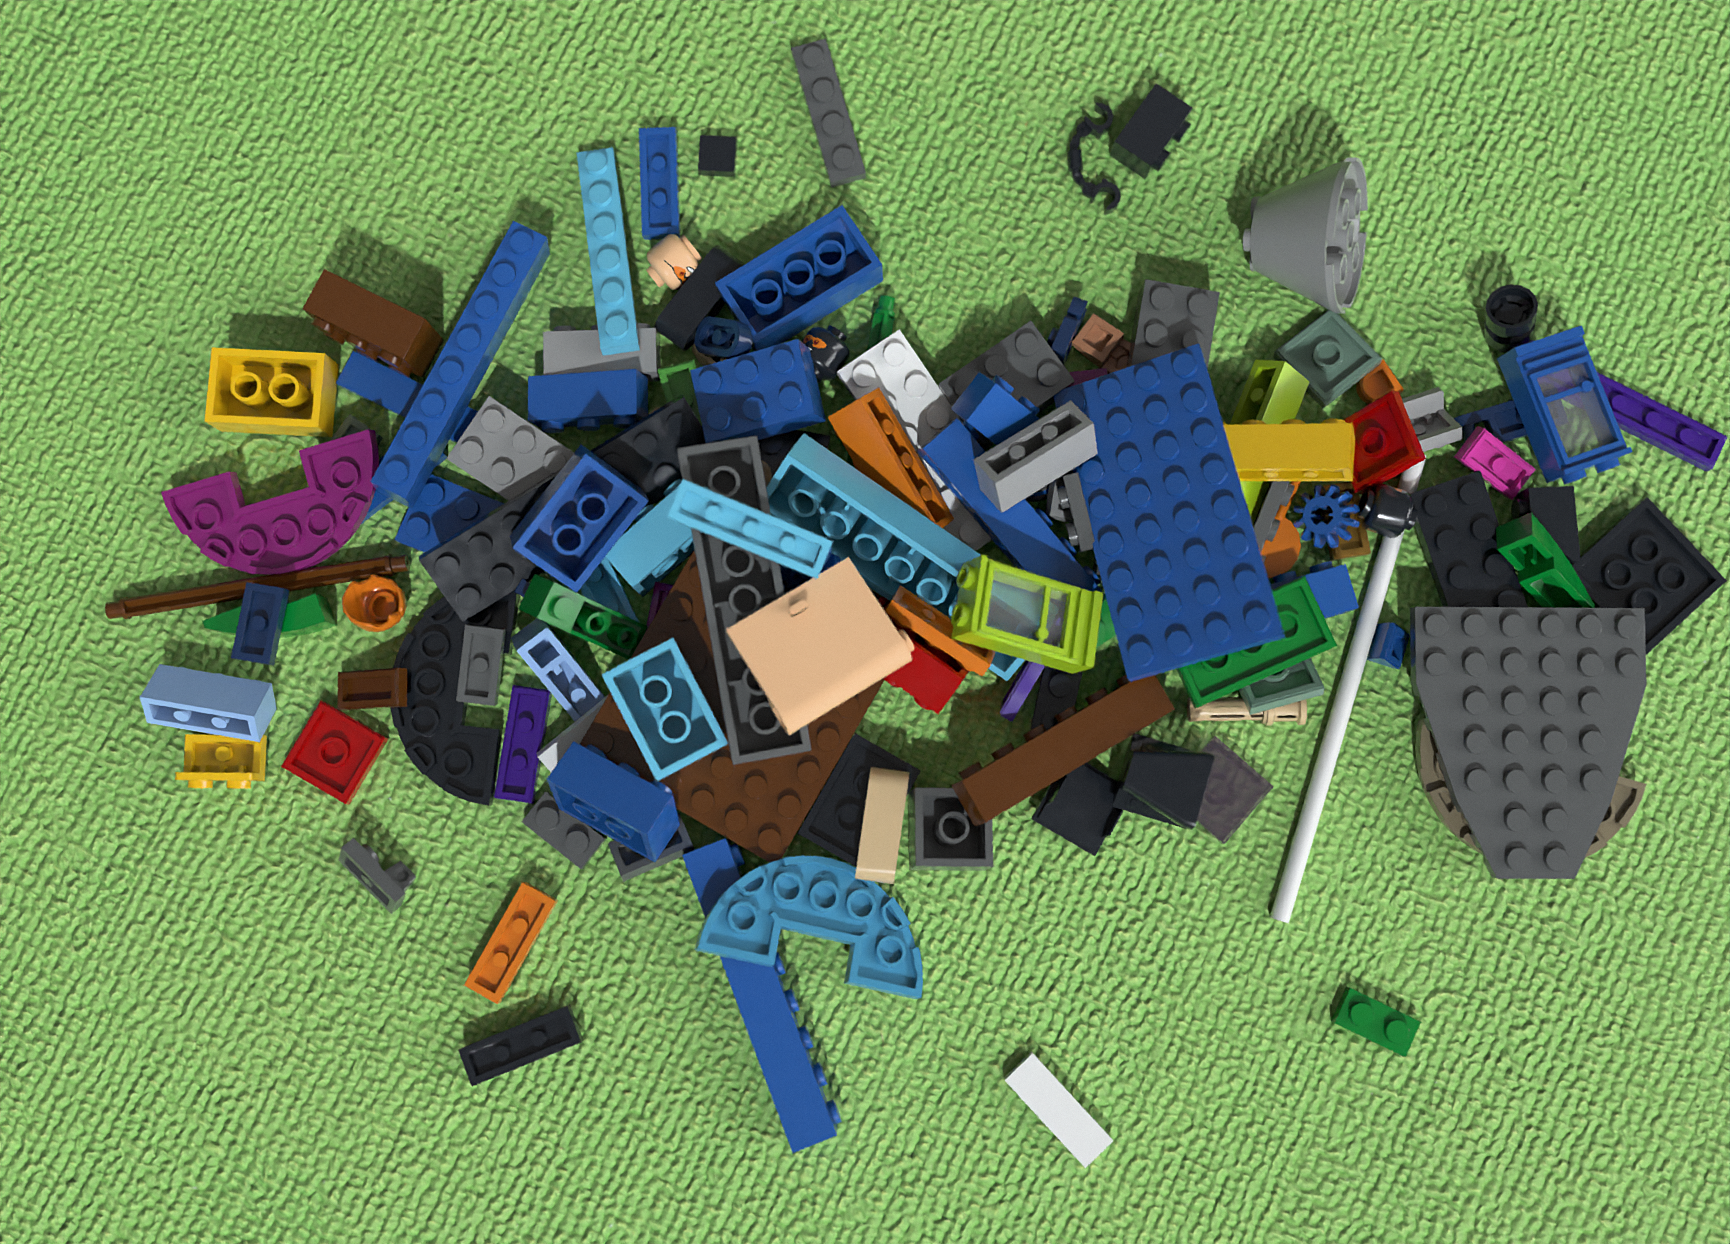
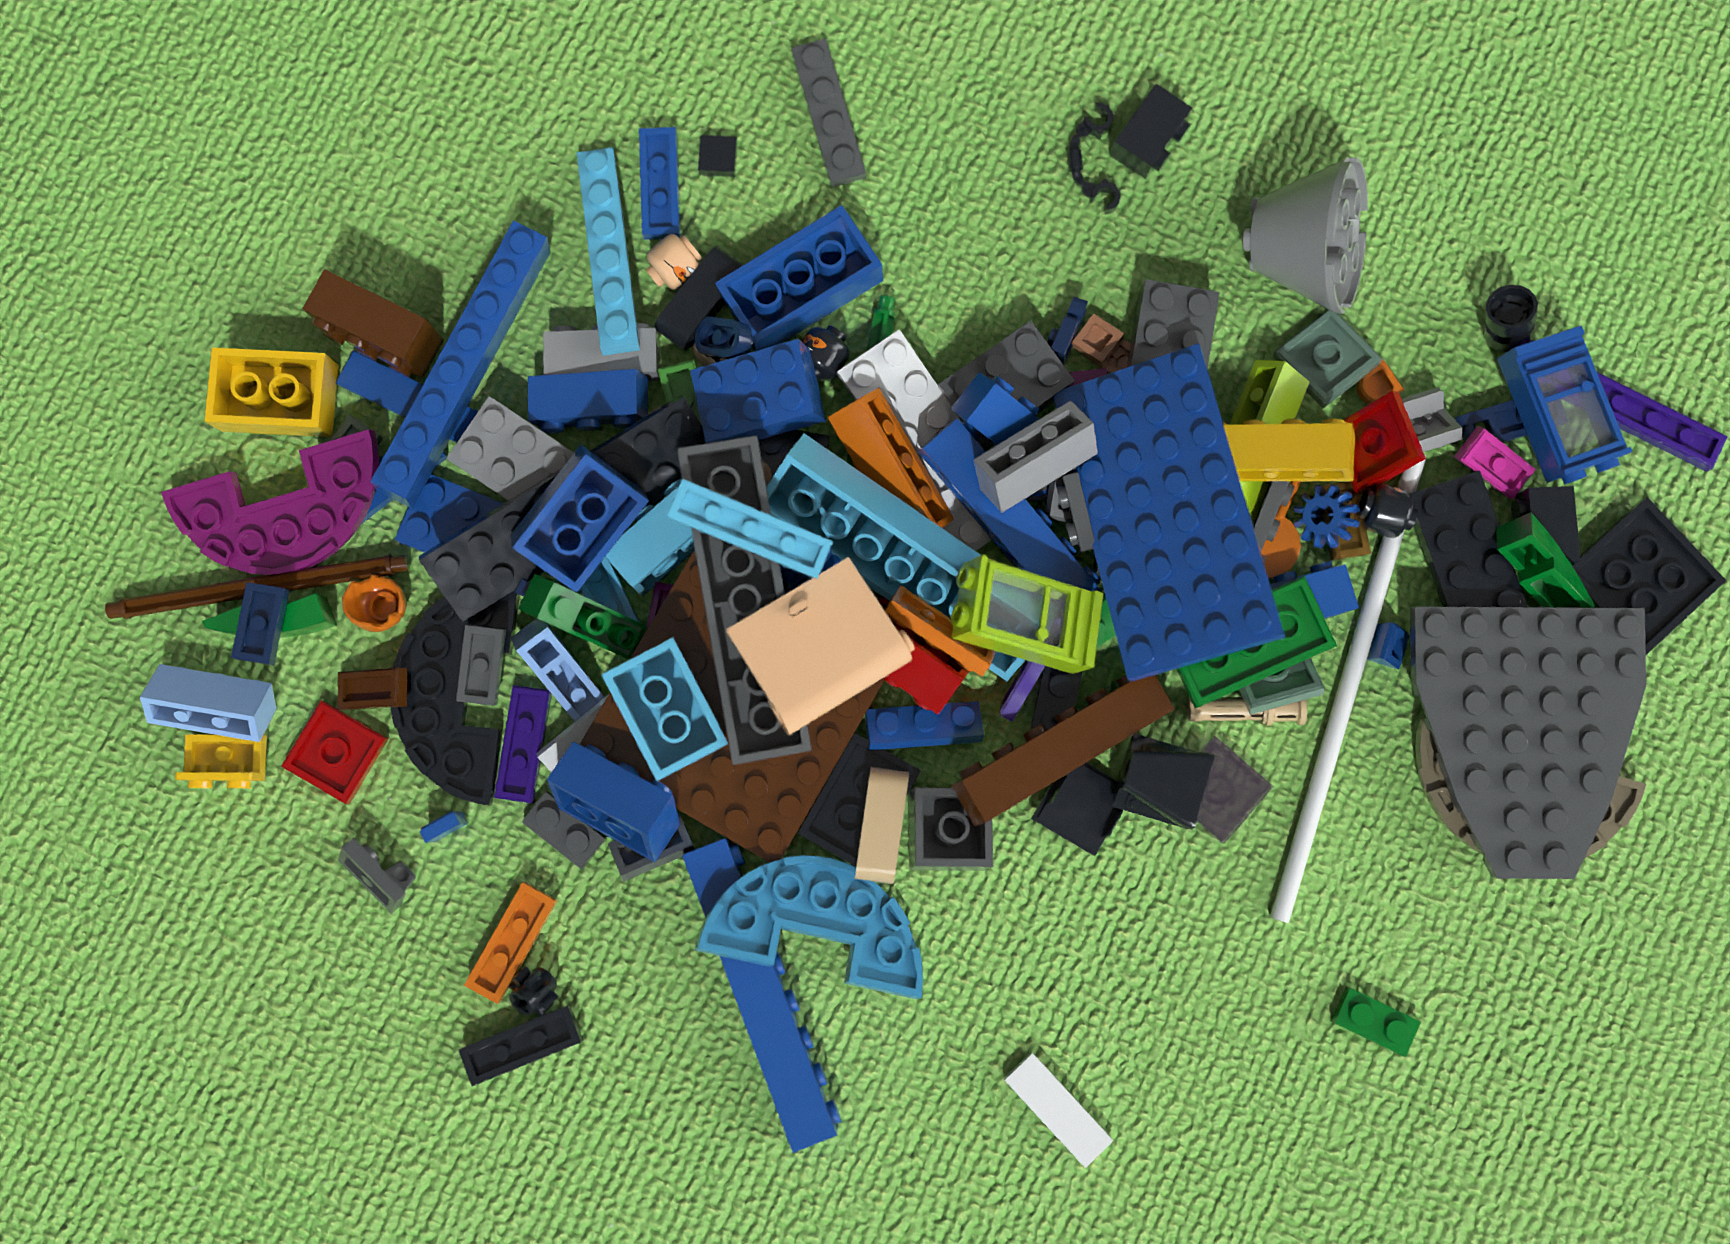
none -> blue tile [419,811,468,843]
none -> black gear [508,966,558,1016]
none -> blue plate [865,701,984,750]

